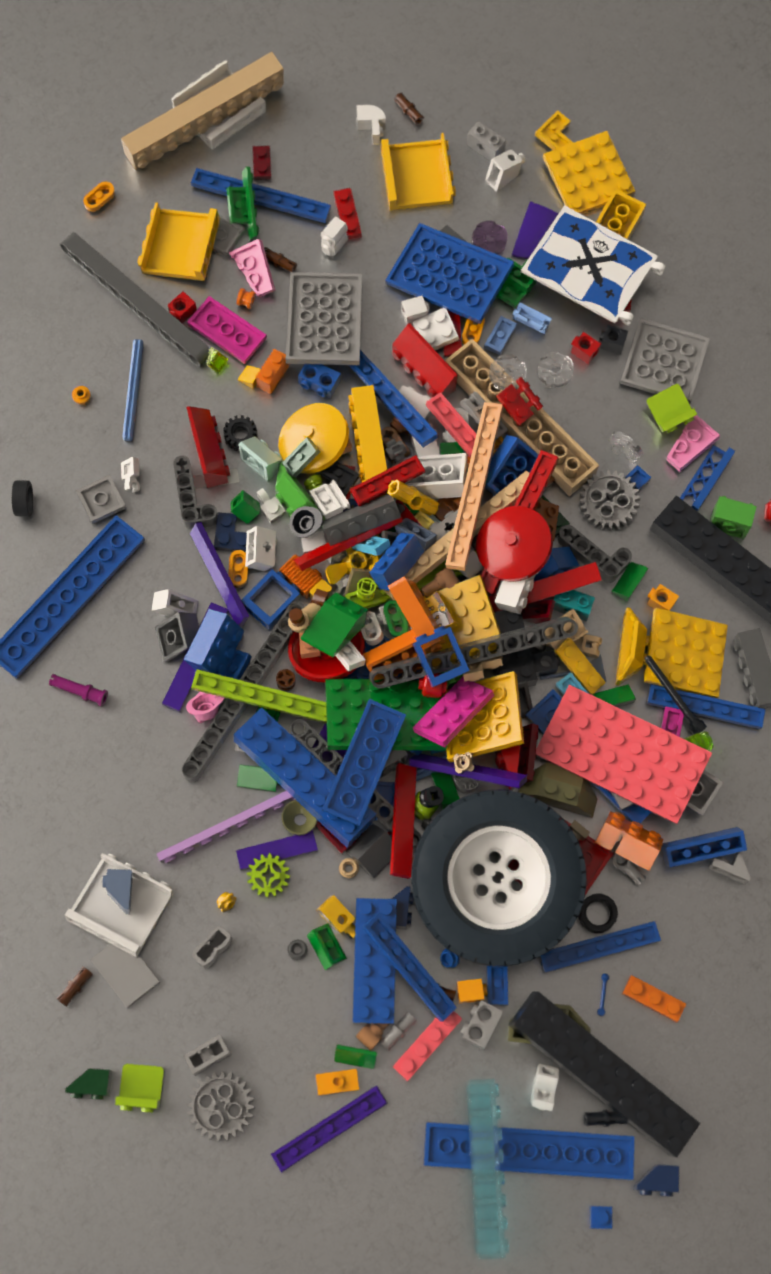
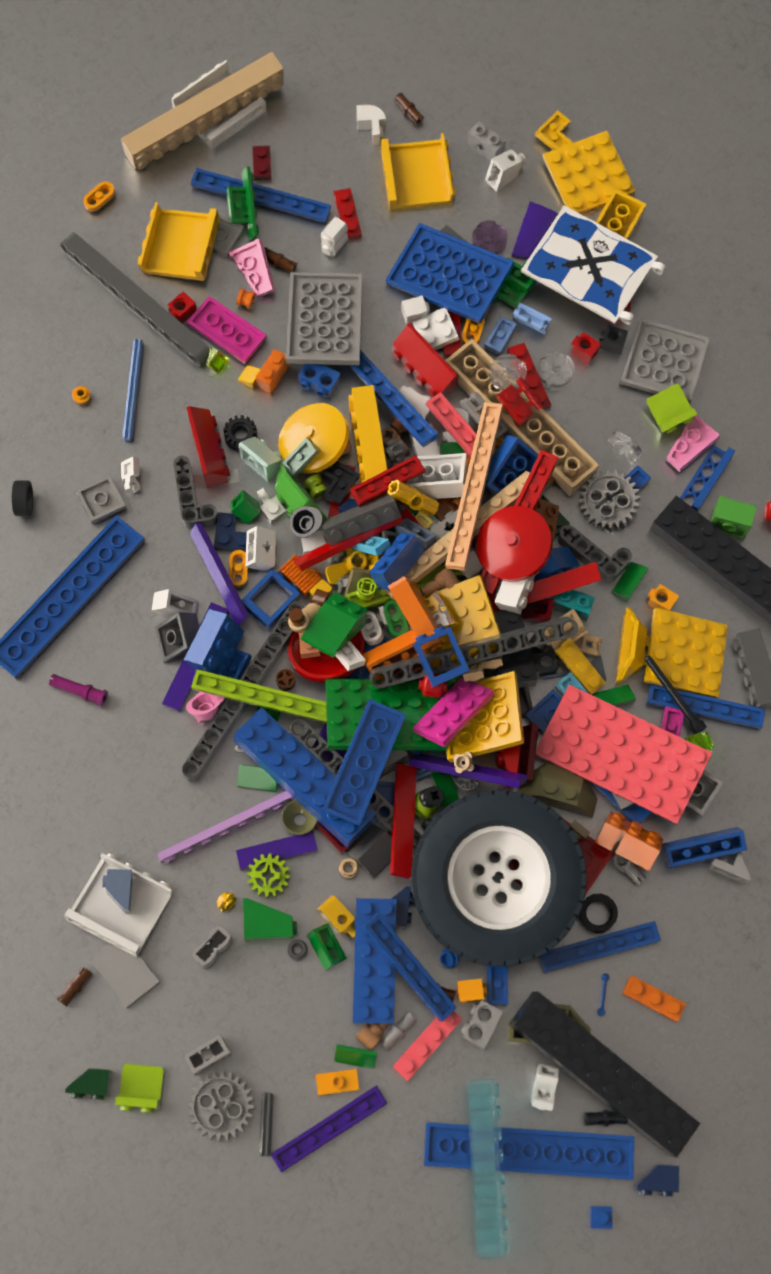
white plate [309,480,351,520] -> none
none -> green slope [243,898,297,942]
none -> dark grey axle [259,1093,273,1156]
none -> red plate [507,343,552,410]

